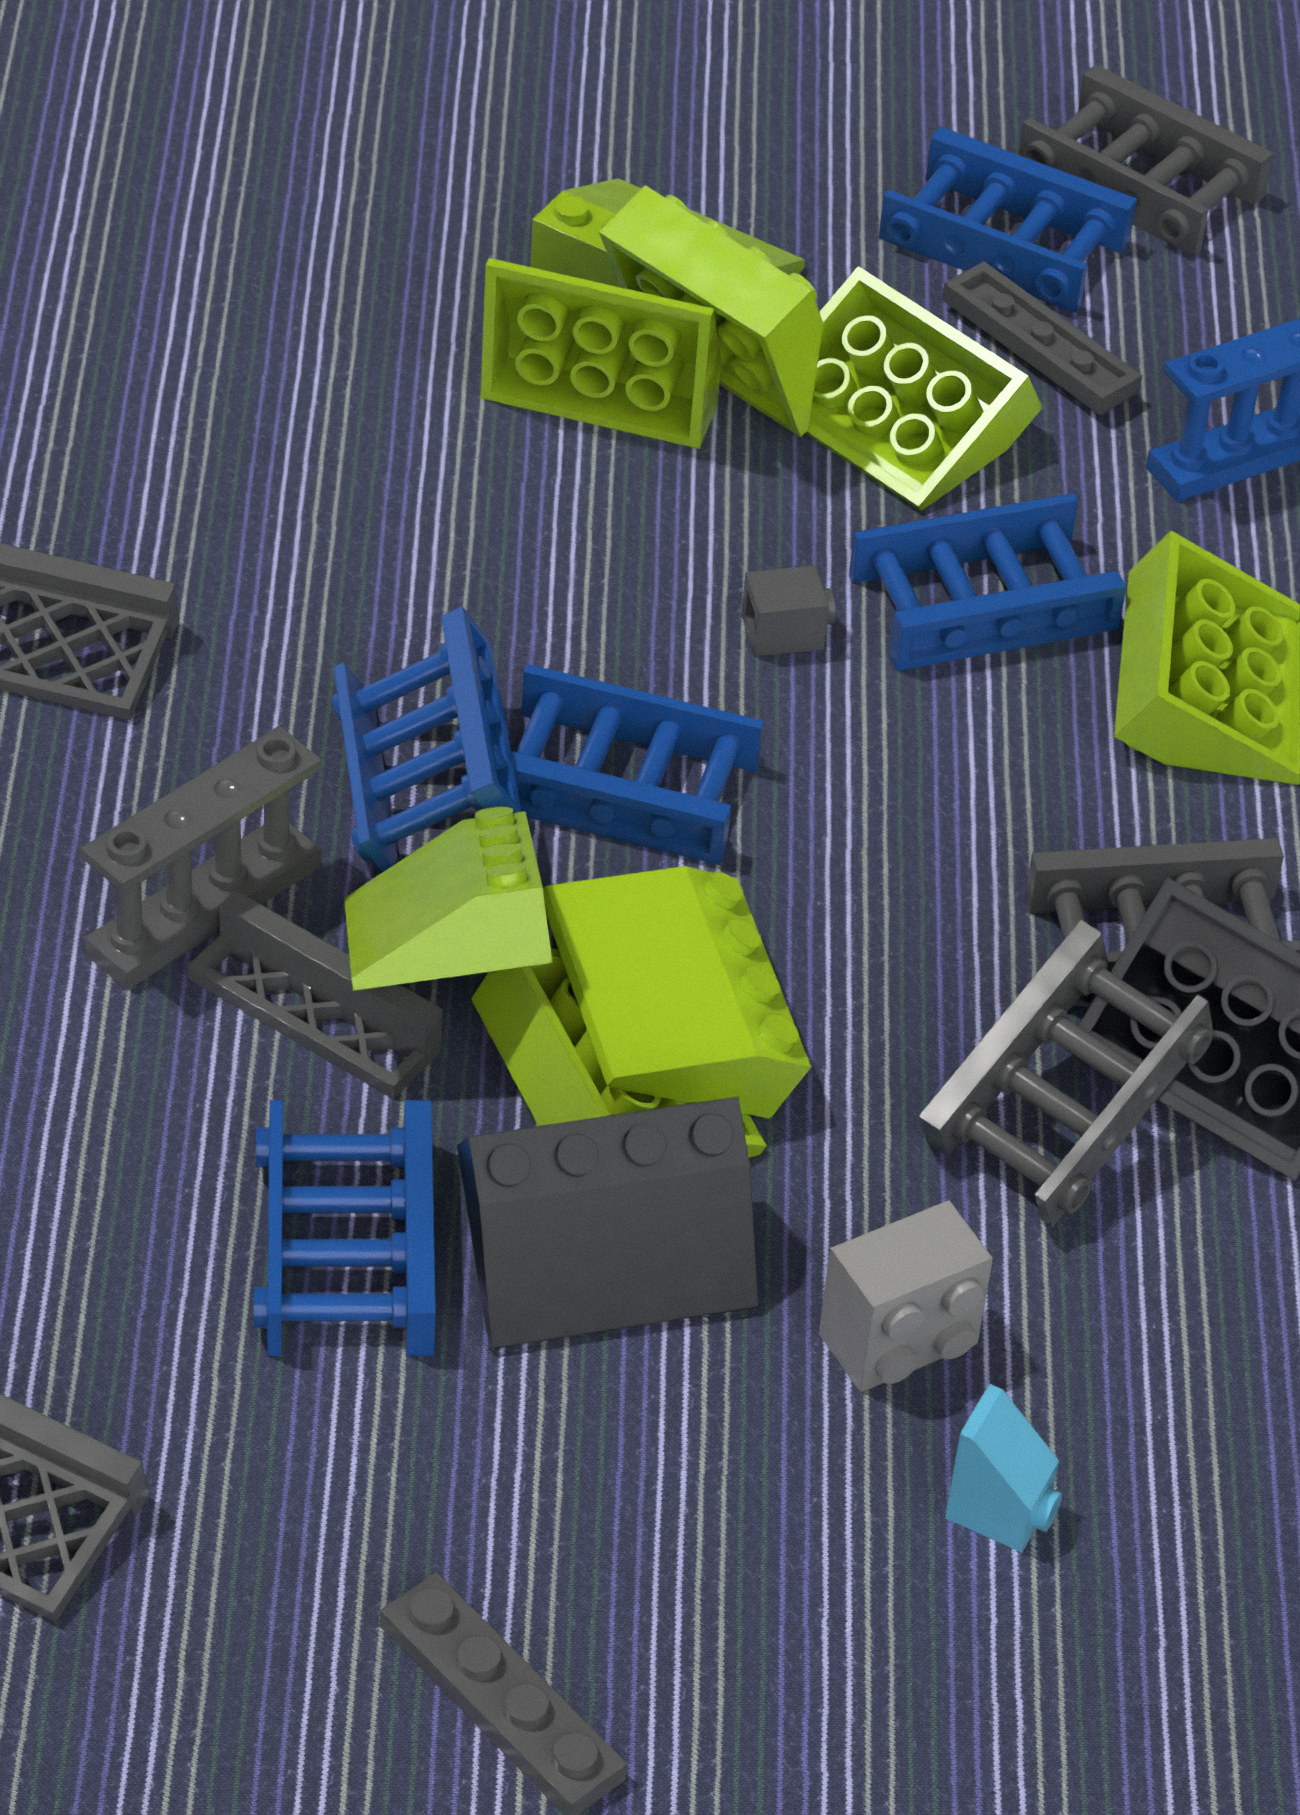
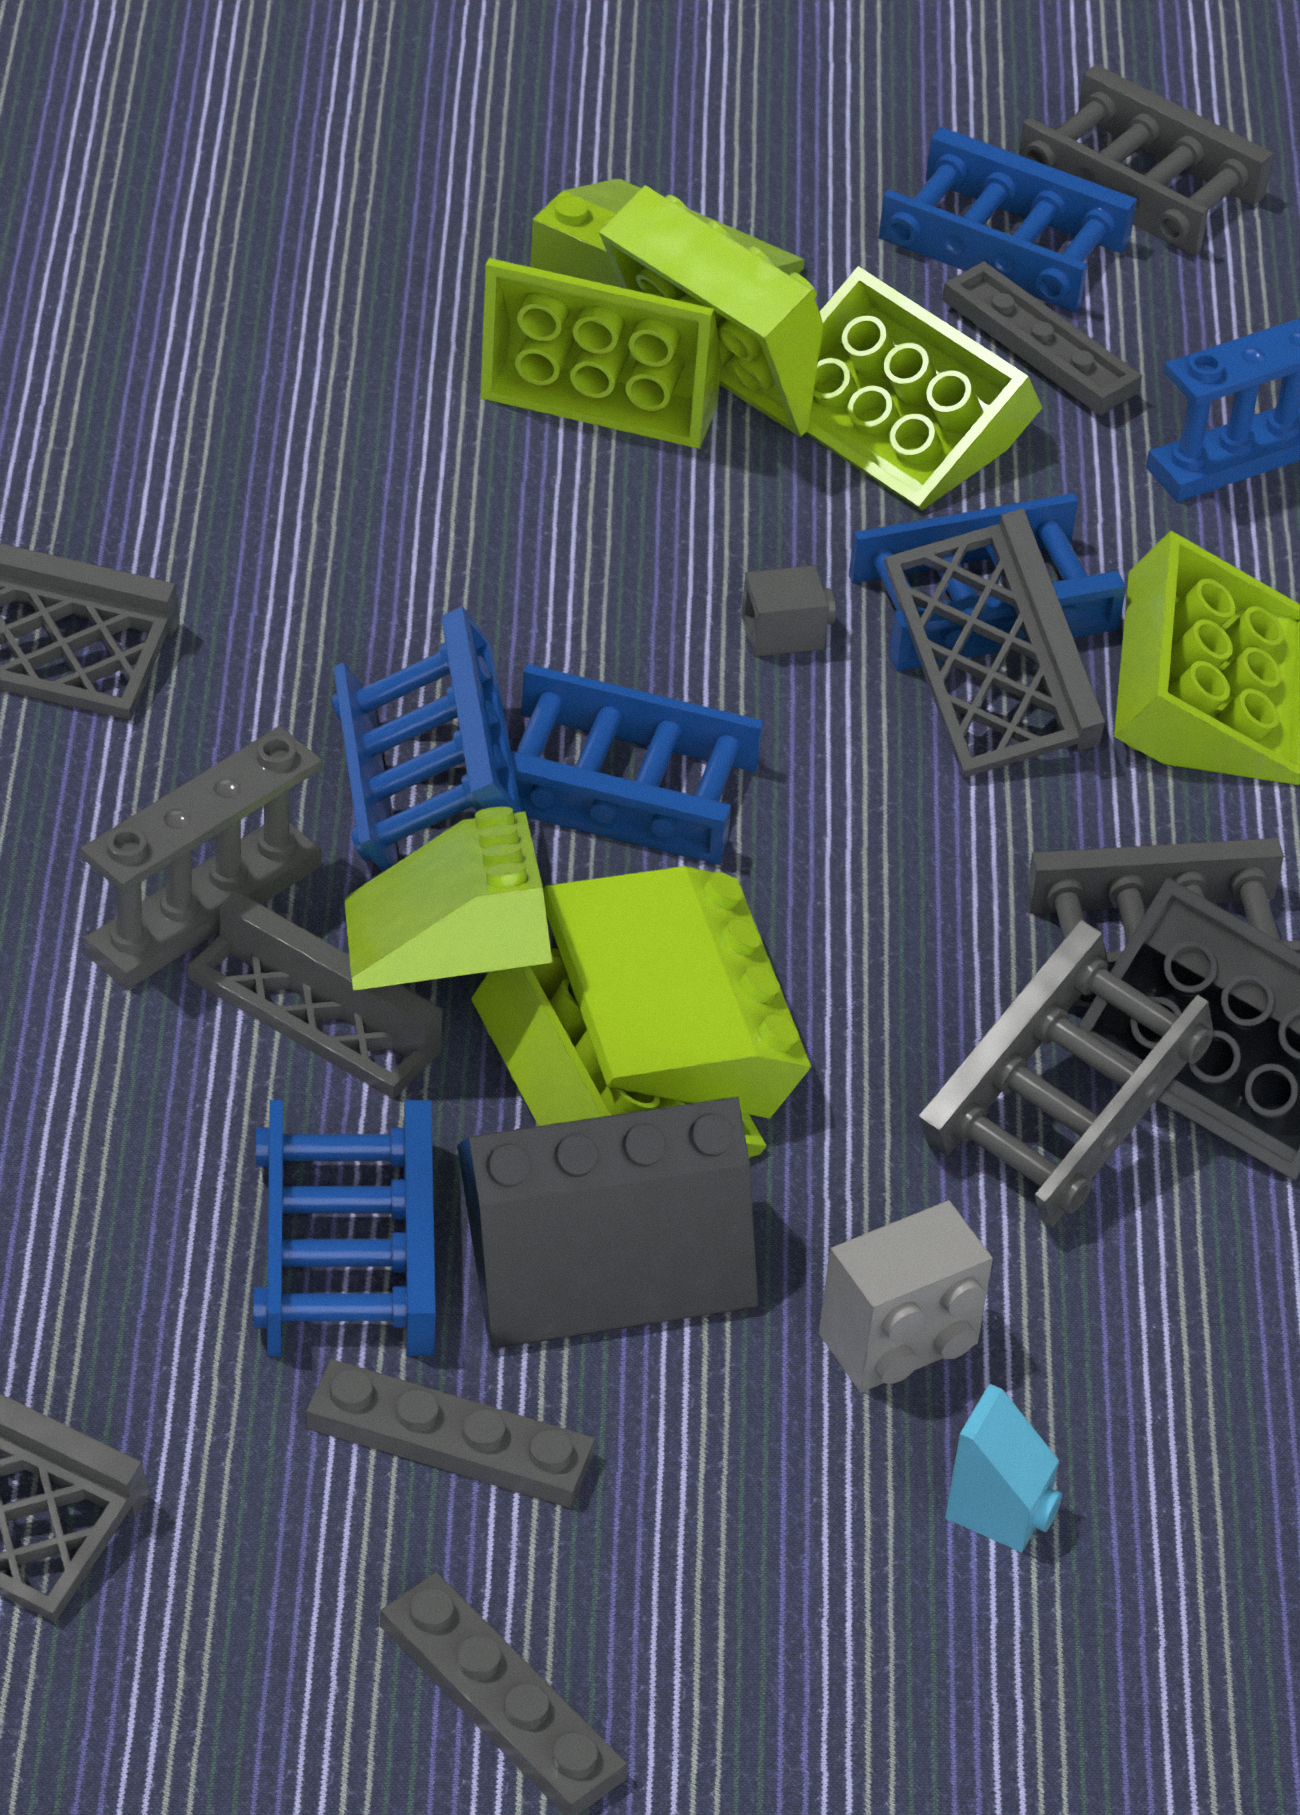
none -> dark grey plate [306,1359,595,1509]
none -> dark grey fence [884,508,1105,778]

